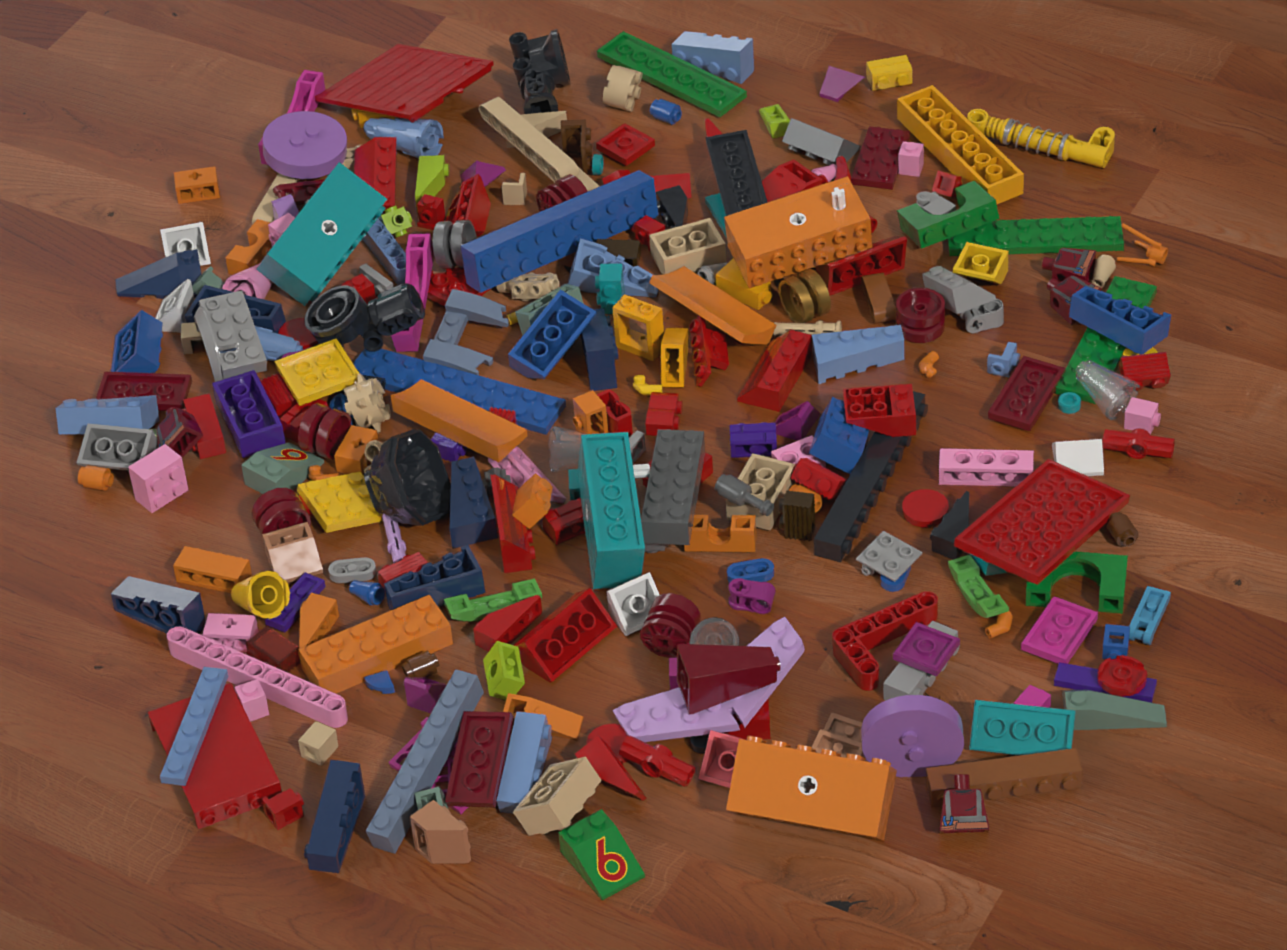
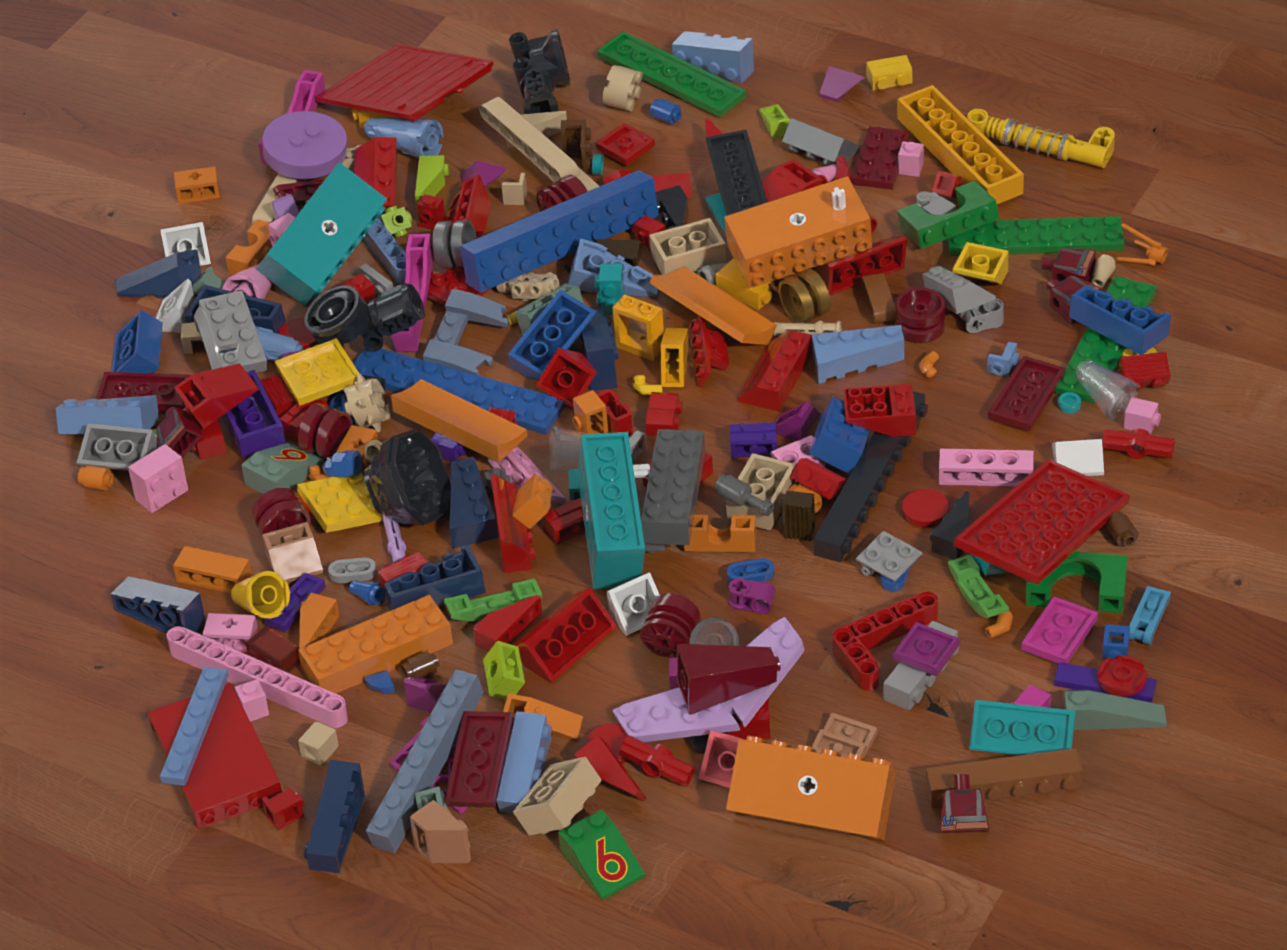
medium lavender brick [861,695,964,777] -> none
none -> red slope [174,363,259,429]
none -> blue rock [322,450,362,477]
none -> red slope [536,348,597,409]

